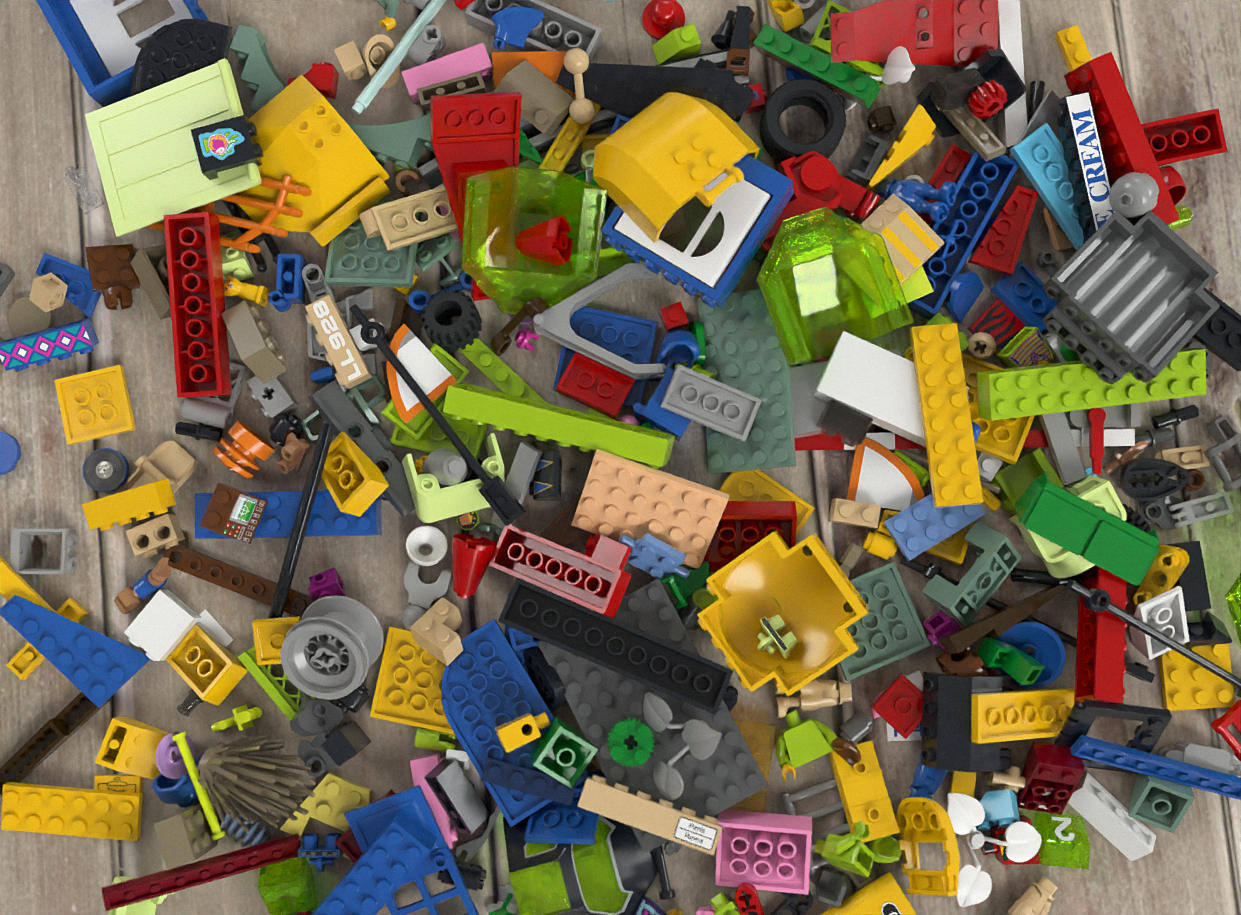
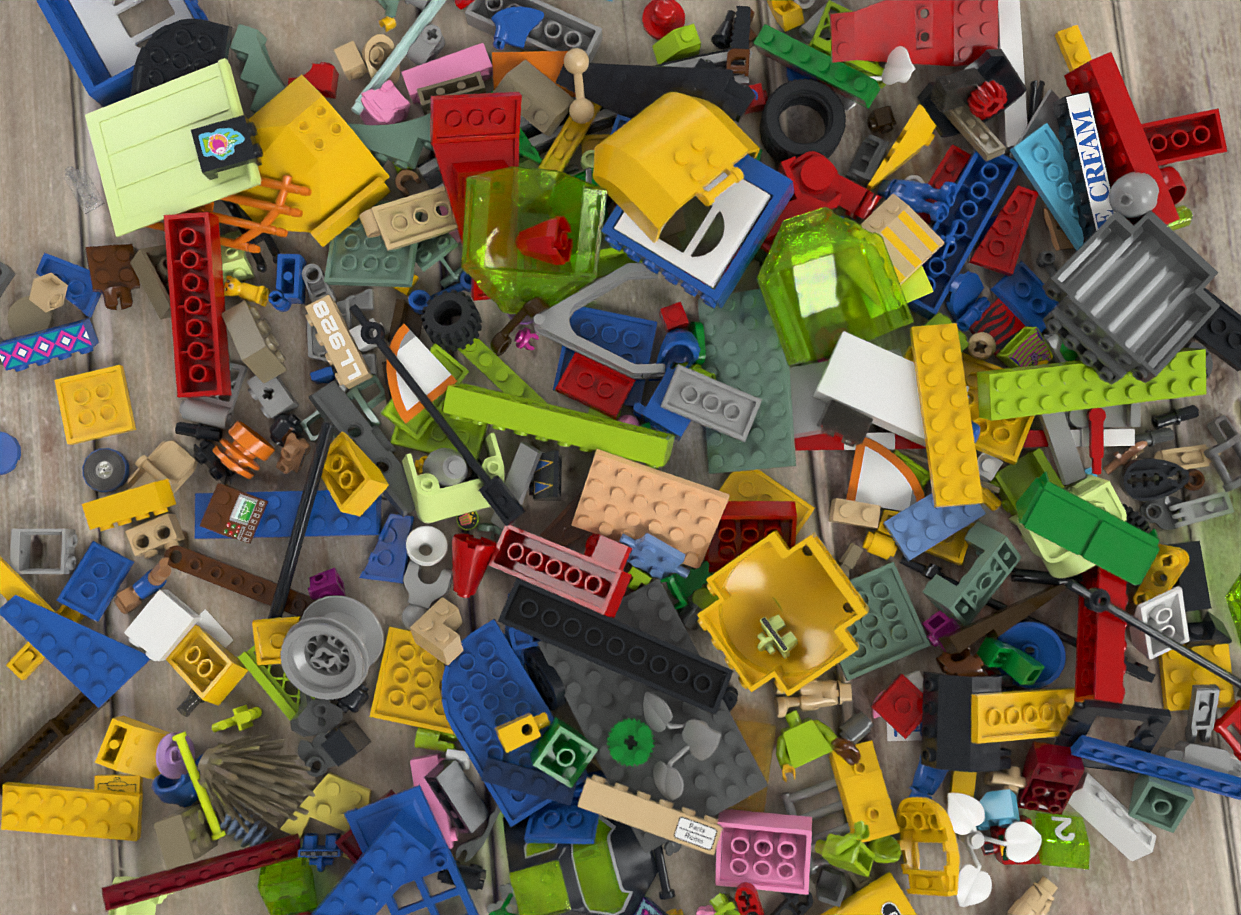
none -> blue tile [56,541,134,622]
none -> black hinge [193,439,235,484]
none -> blue wing [359,514,414,583]
none -> bright pink piece [360,80,411,125]
none -> lime tile [628,566,652,591]
none -> blue axle [956,297,990,331]
none -> dark grey hinge [1185,684,1220,743]

